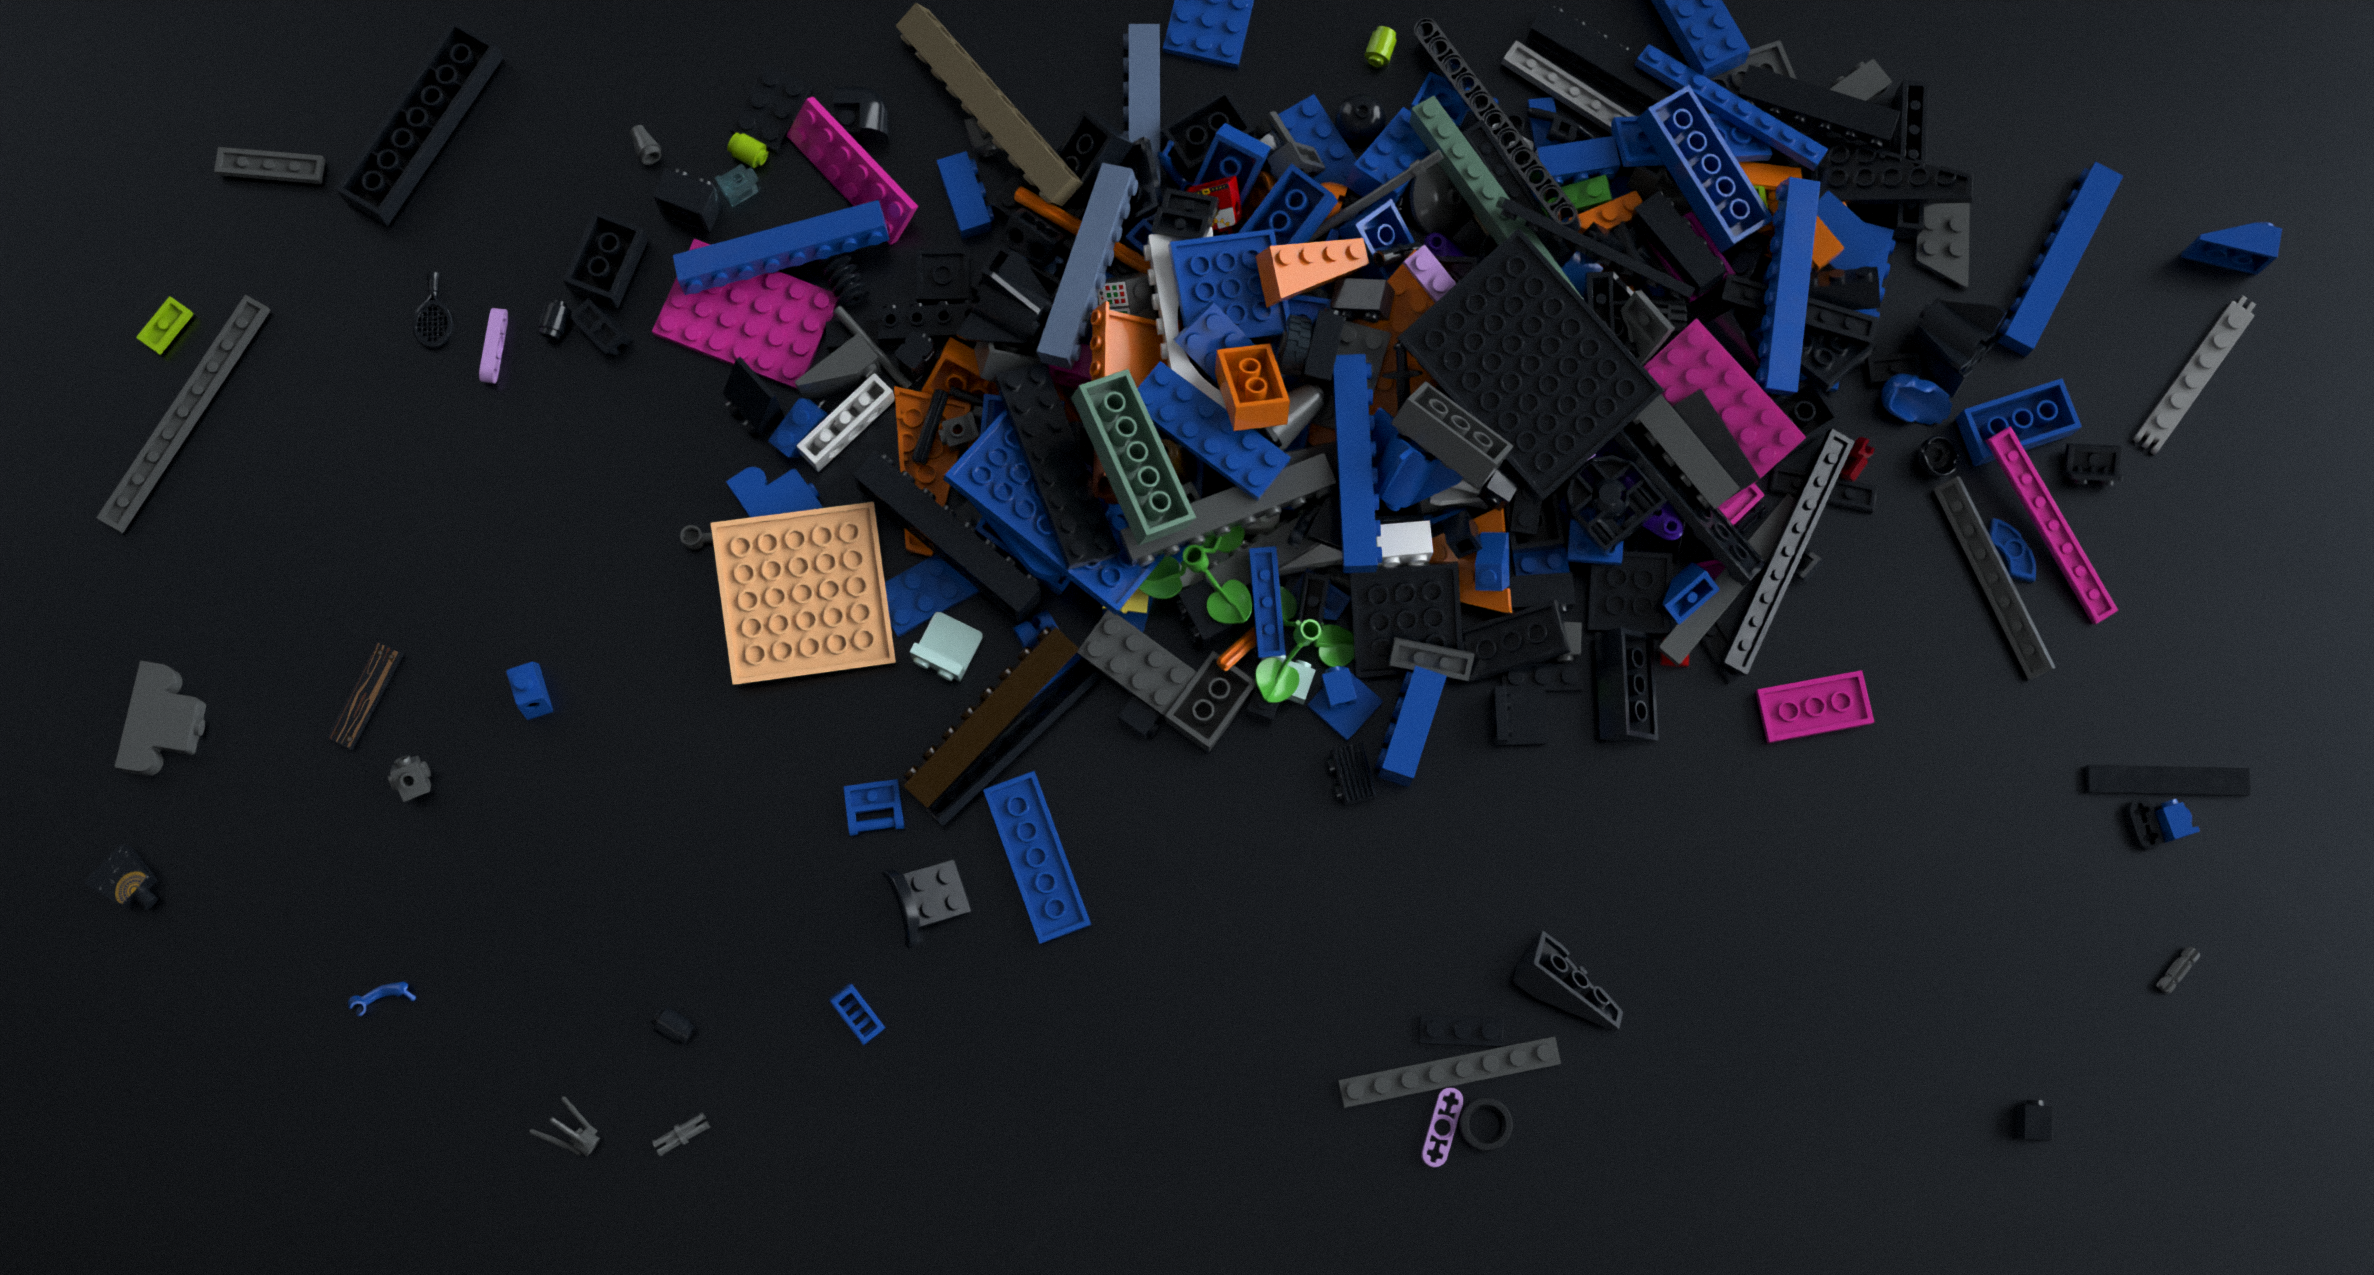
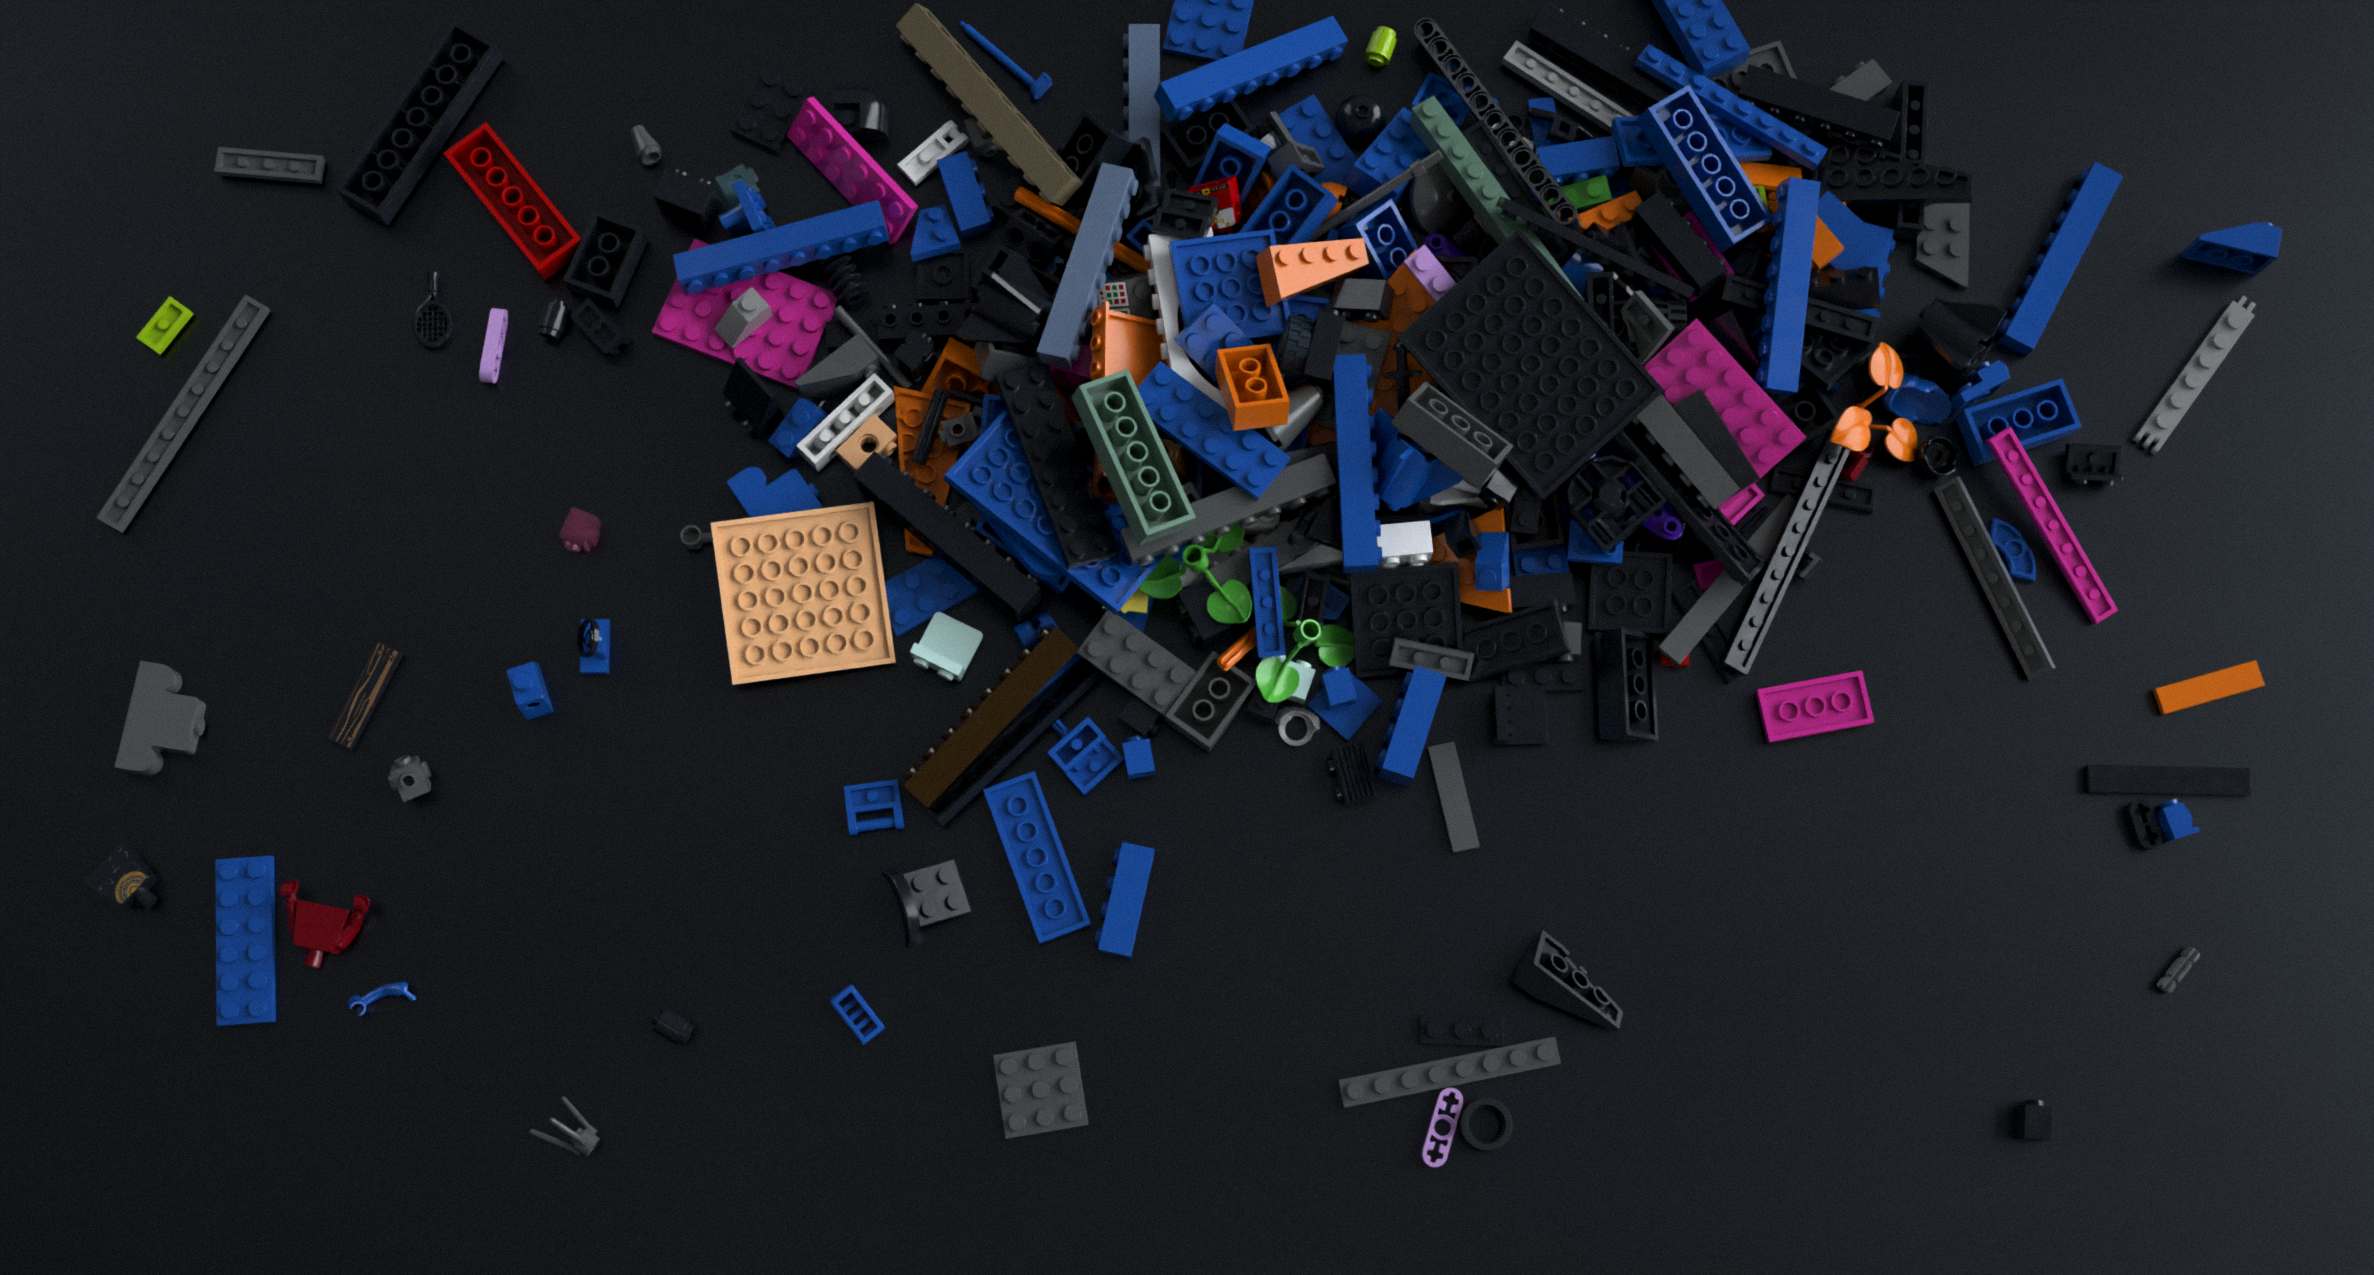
dark grey pin [652,1112,710,1156] -> none
lime brick [727,133,768,168] -> none
blue piece [1157,140,1194,191] -> none
black pin [1373,241,1423,268] -> none
blue slope [1663,562,1720,625] -> none
none -> blue plate [215,855,276,1026]
none -> dark red torso [280,881,370,968]
none -> red brick [444,122,581,281]
none -> clear pink brick [559,507,601,552]
none -> blue piece [577,619,610,674]
none -> light grey slope [715,287,773,349]
none -> blue plate [718,180,775,237]
none -> light nougat brick [836,414,898,473]
none -> white plate [897,120,970,186]
none -> blue wing [910,204,961,262]
none -> blue piece [959,21,1053,100]
none -> dark grey plate [993,1042,1089,1139]
none -> blue plate [1047,717,1125,796]
none -> blue brick [1094,842,1155,959]
none -> blue brick [1122,736,1155,779]
none -> blue brick [1154,16,1348,122]
none -> light grey piece [1275,706,1320,746]
none -> dark grey tile [1427,742,1480,854]
none -> orange plant [1830,342,1918,462]
none -> blue plate [1950,360,2011,417]
none -> orange tile [2152,660,2265,716]

